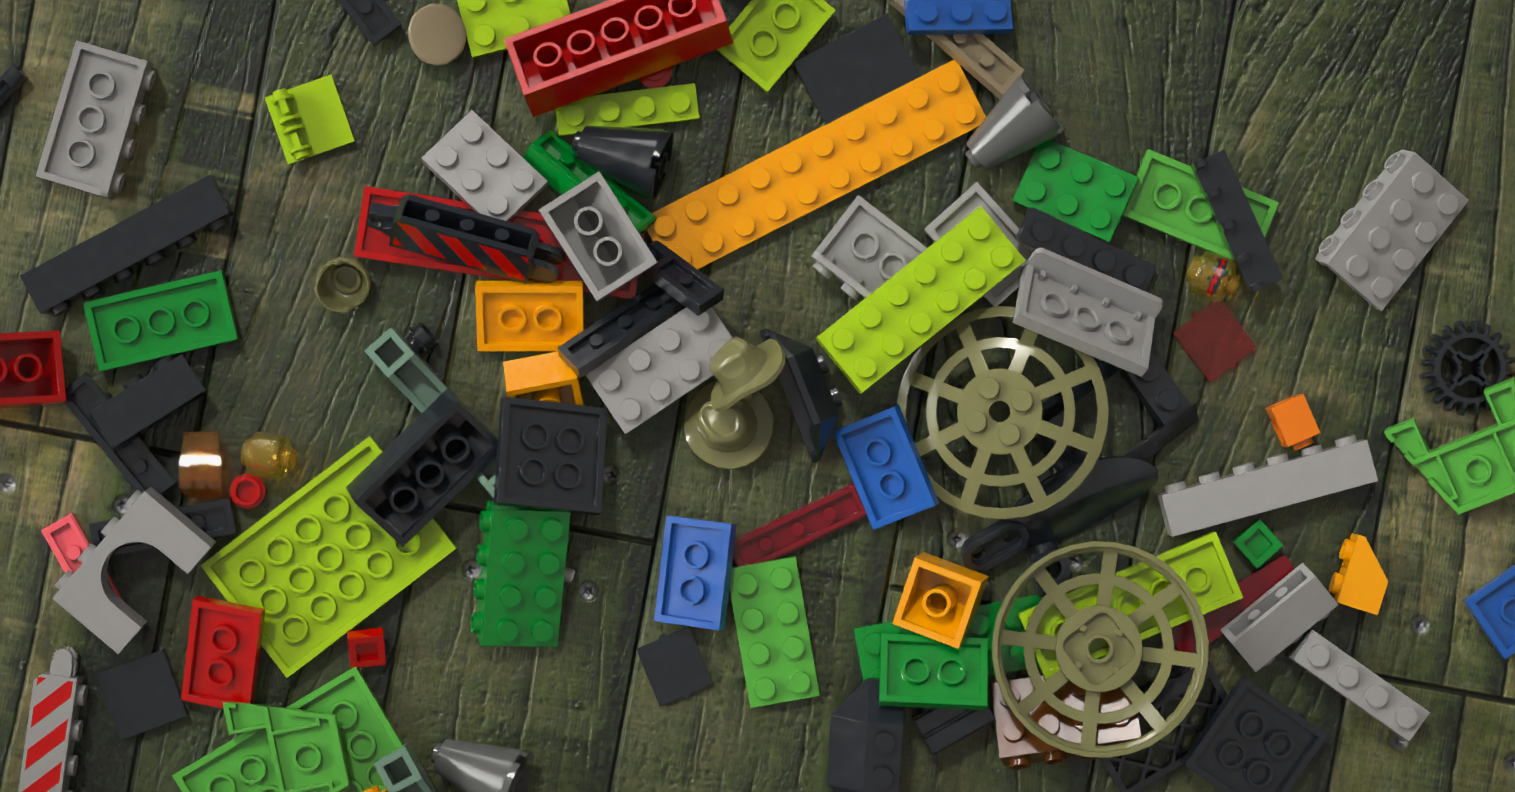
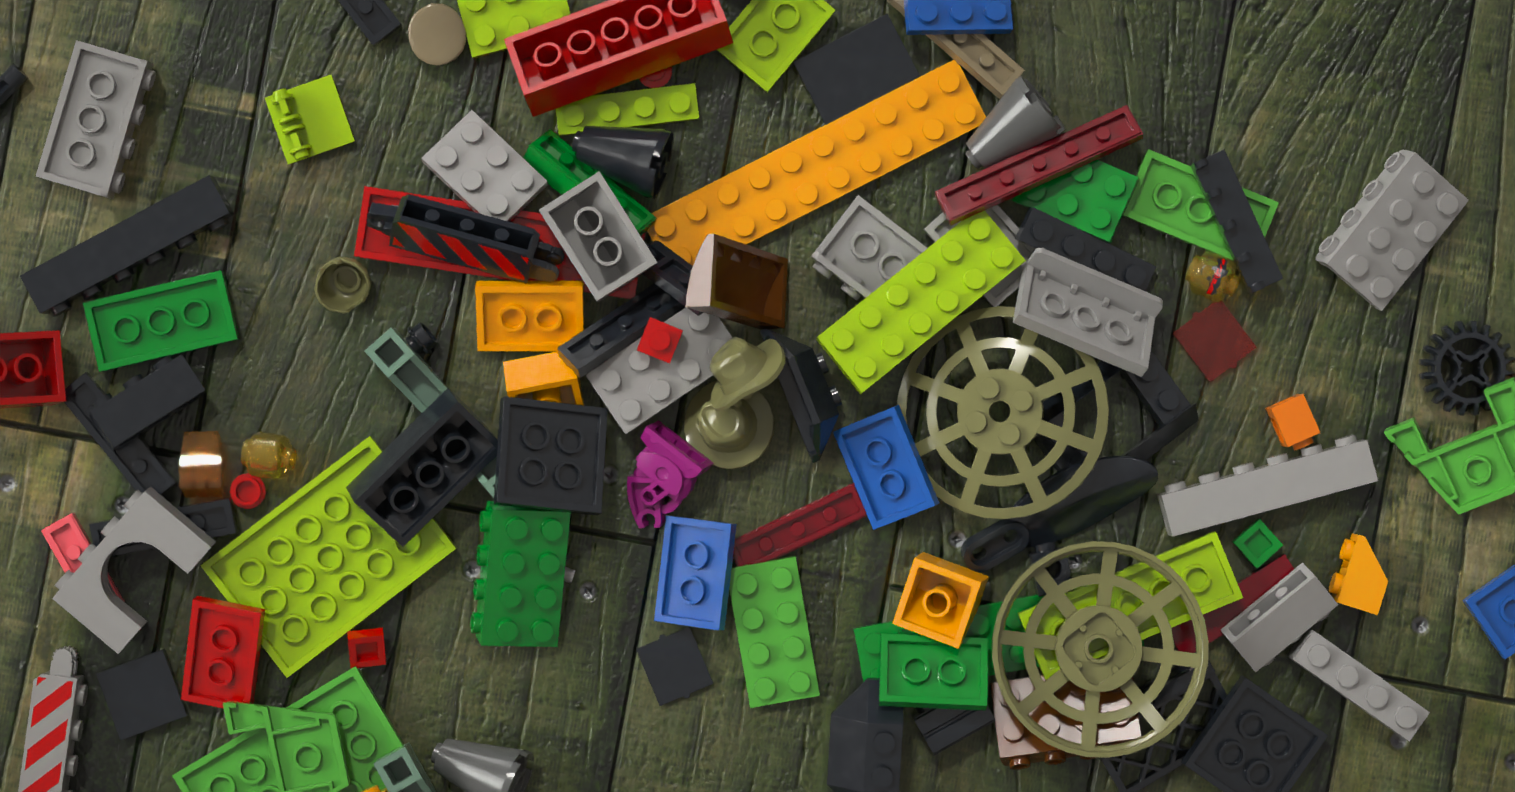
none -> magenta piece [627,420,713,528]
none -> red plate [637,317,683,364]
none -> reddish brown slope [685,234,788,329]
none -> dark red tile [935,105,1143,226]

